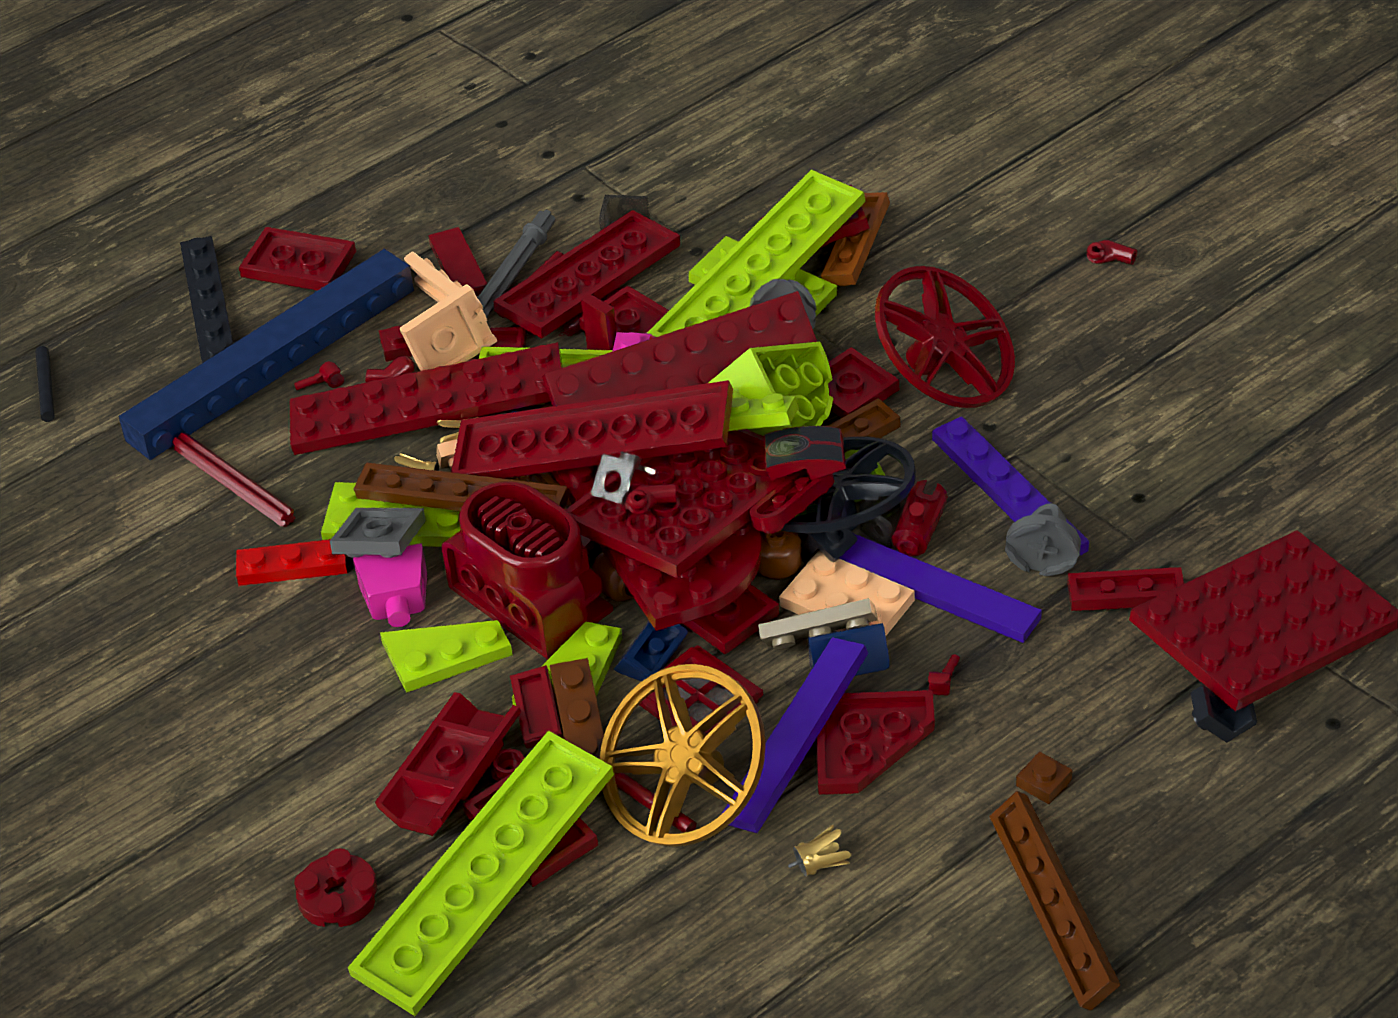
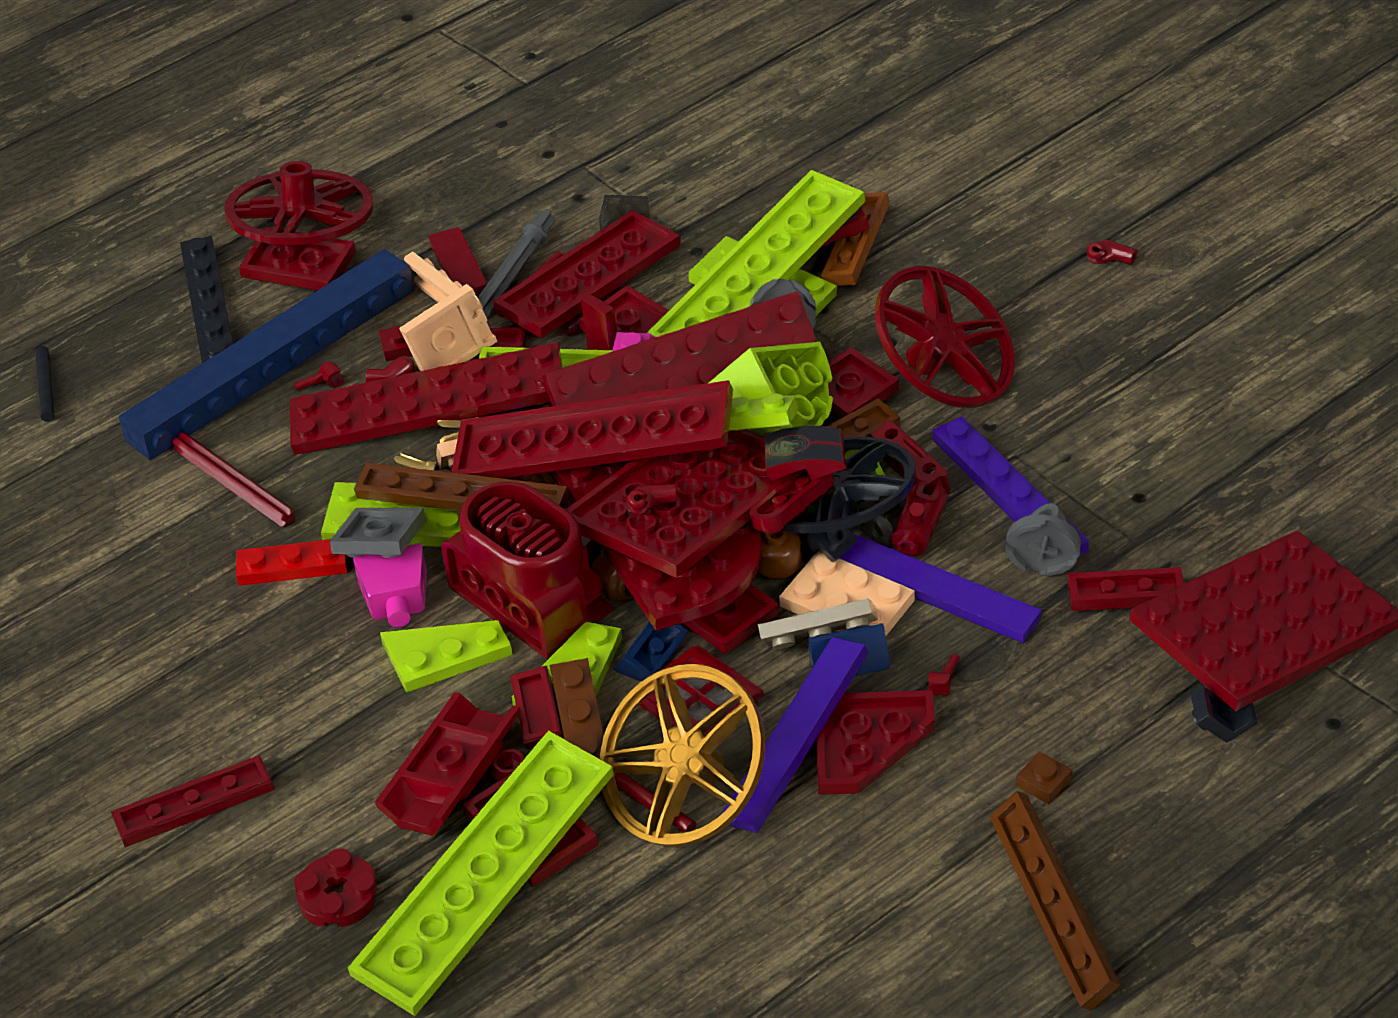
clear smoke bracket [591,451,656,504] -> none
pearl gold piece [788,825,851,877] -> none
none -> dark red tile [111,755,275,847]
none -> dark red wheel [224,161,373,245]
none -> dark red piece [870,419,951,495]

